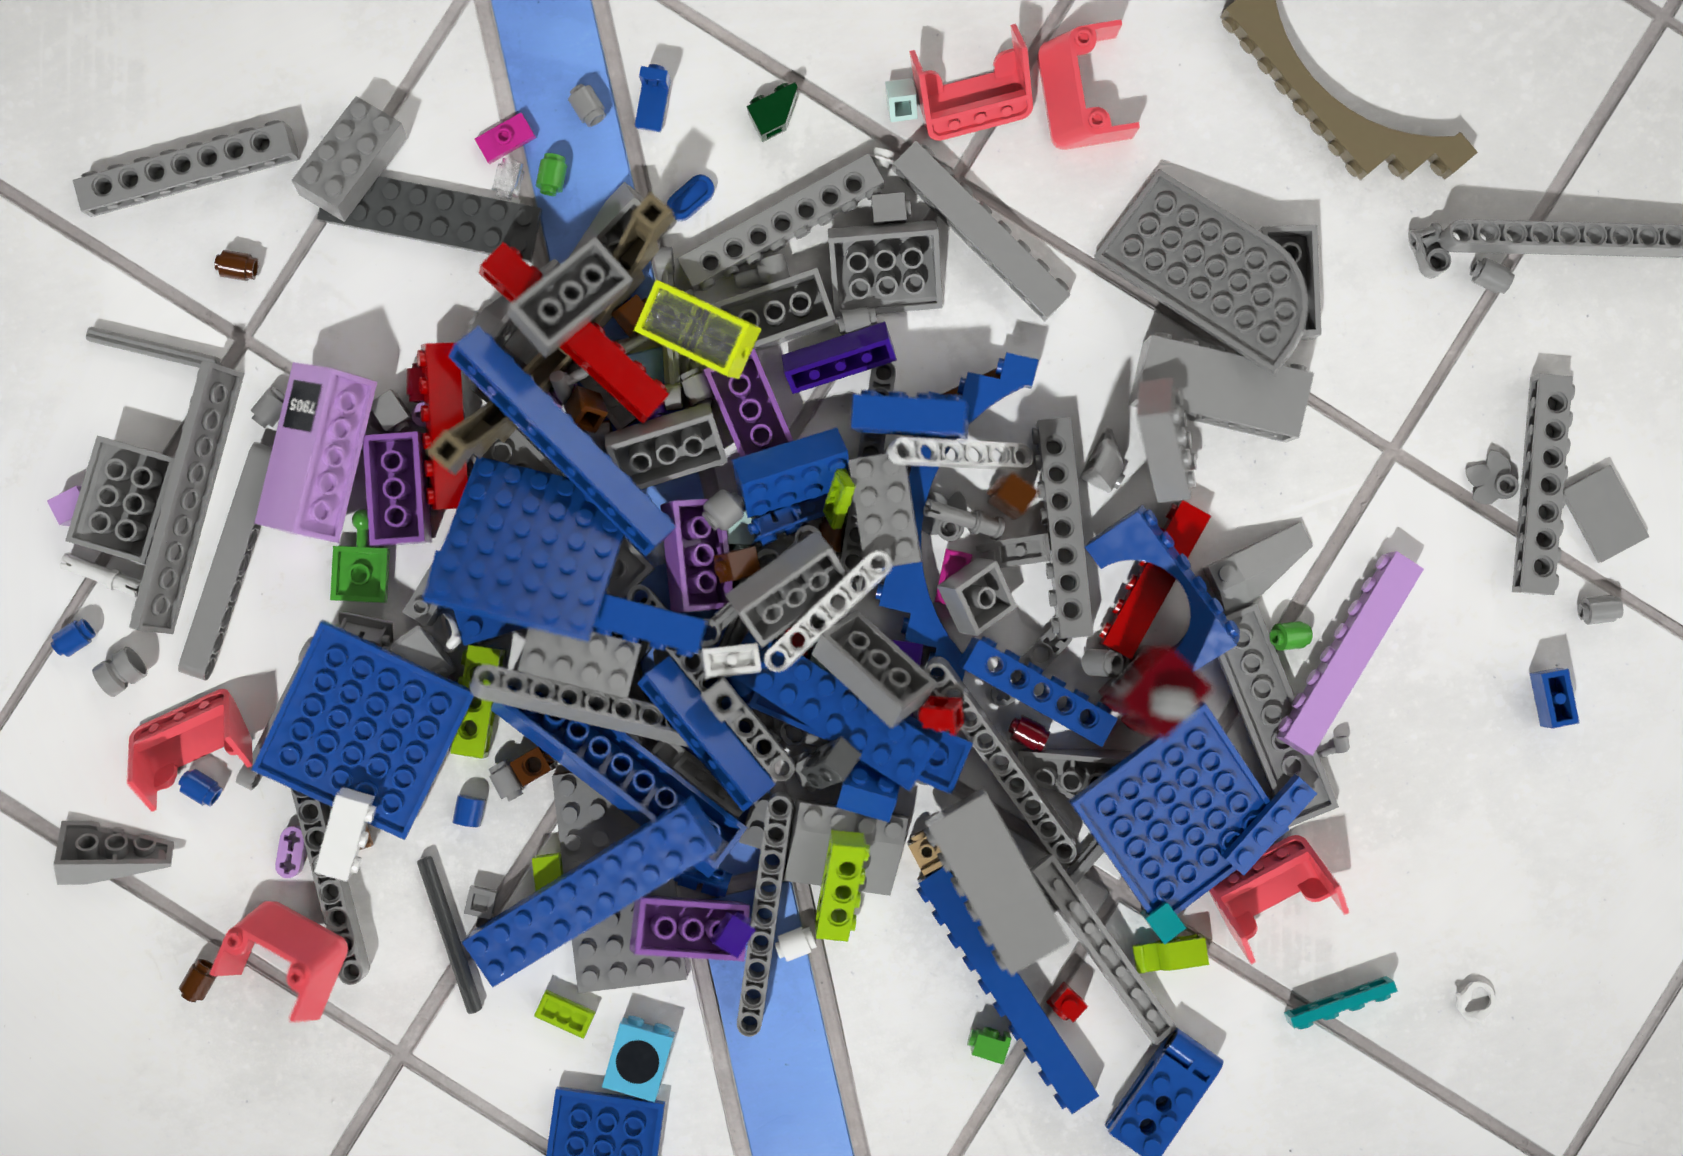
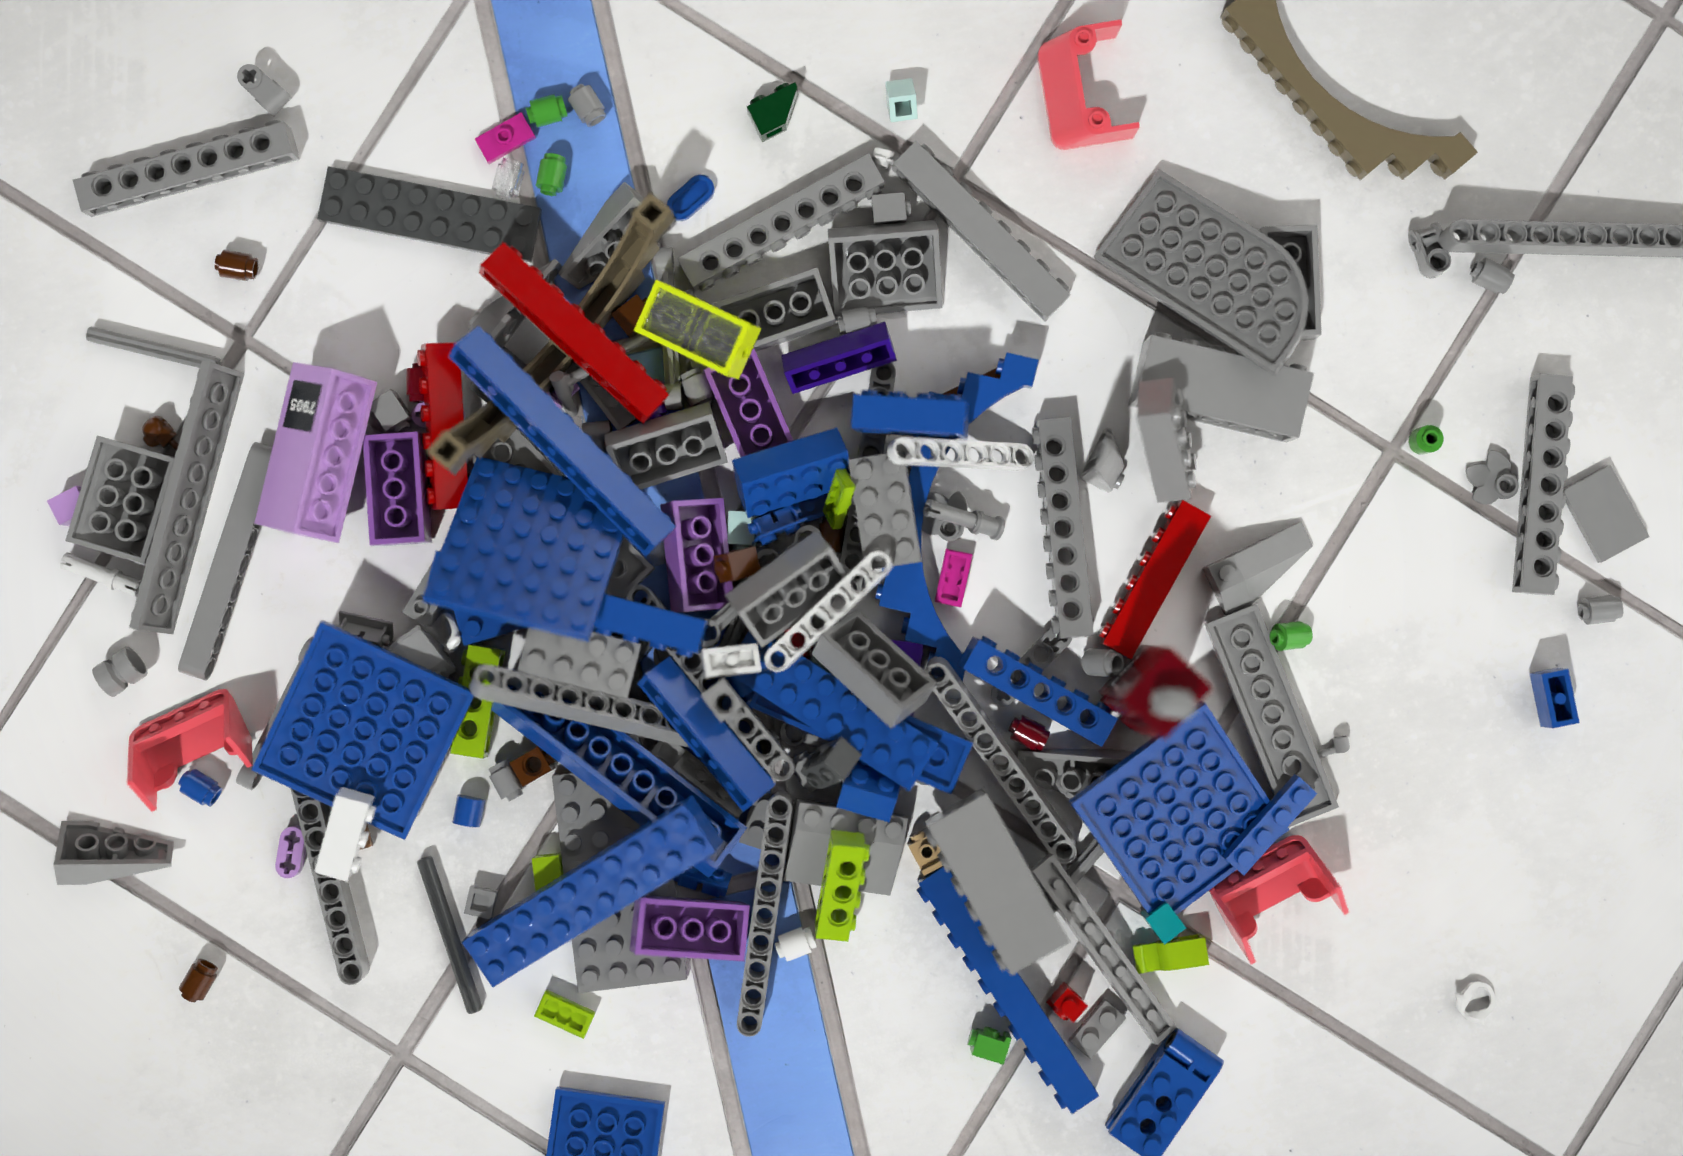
blue brick [51,618,96,657] -> none
coral windscreen [209,901,348,1022] -> none
light grey brick [250,386,285,428] -> none
light grey brick [292,96,407,222] -> none
bright green plate [330,509,390,603] -> none
light grey brick [507,237,633,358] -> none
reddish brown brick [564,386,608,433] -> none
medium azure brick [602,1016,675,1102] -> none
blue bracket [635,64,671,132] -> none
light grey head [702,490,744,531] -> none
dark purple brick [709,911,756,959] -> none
light grey pin [734,254,790,289] -> none
coral windscreen [909,24,1033,141] -> none
red brick [919,696,964,735] -> none
light grey brick [937,557,1017,636] -> none
light grey hinge [976,533,1051,568] -> none
reddish brown brick [986,472,1040,521] -> none
blue arch [1085,504,1240,671] -> none
lavender brick [1276,551,1424,756] -> none
teal plate [1284,976,1398,1029] -> none
none -> reddish brown piece [142,416,179,450]
none -> light grey piece [237,64,292,117]
none -> bright green brick [526,94,568,128]
none -> light grey plate [1069,998,1126,1059]
none -> bright green brick [1408,425,1444,455]

